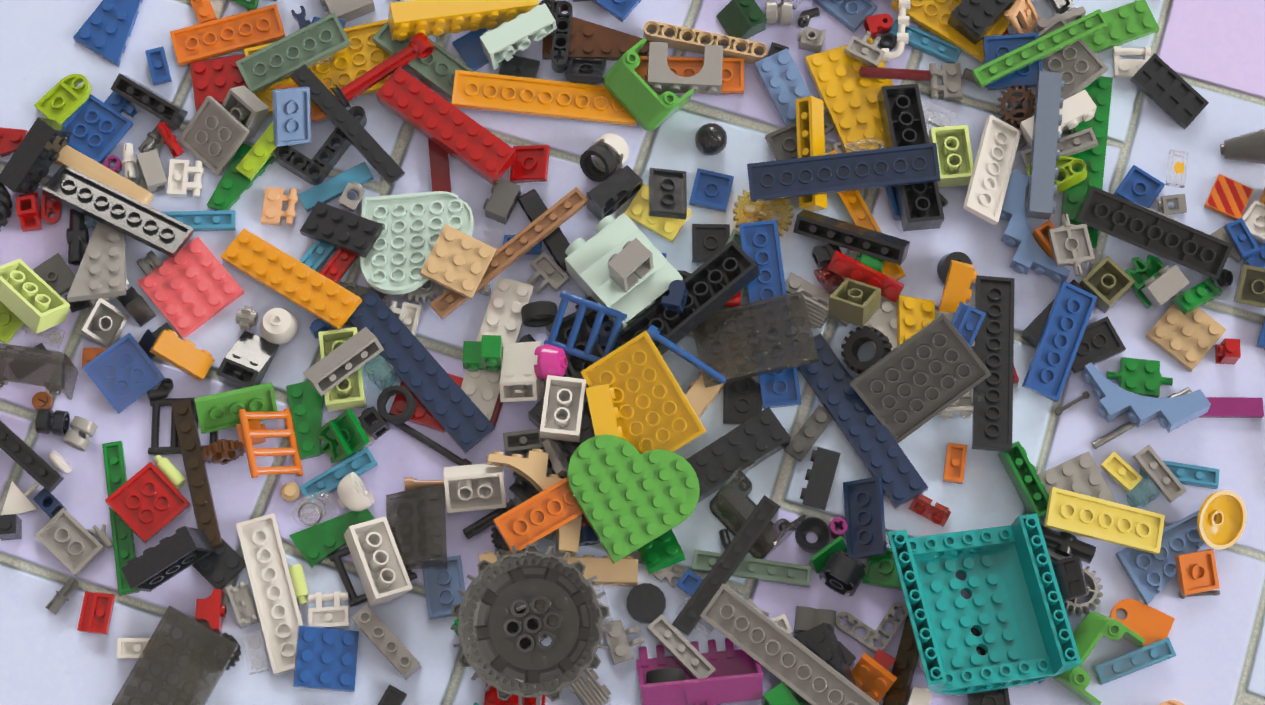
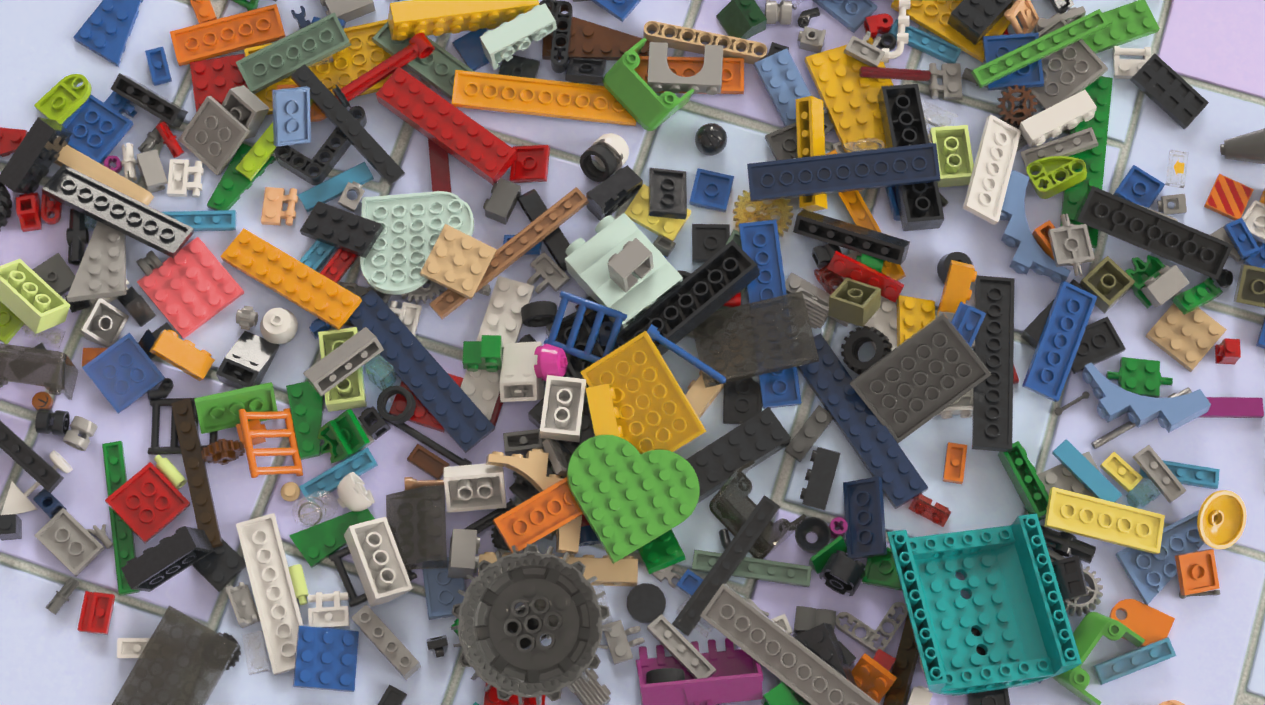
red brick [195,589,227,633] -> none
dark blue leg [661,280,688,313] -> none
sand blue brick [1027,71,1065,220] -> none
none -> reddish brown tile [407,444,450,480]
none -> black tile [427,635,448,658]
none -> light grey brick [448,528,480,579]
none -> dark grey tile [653,235,676,257]
none -> dark azure tile [1052,439,1122,503]

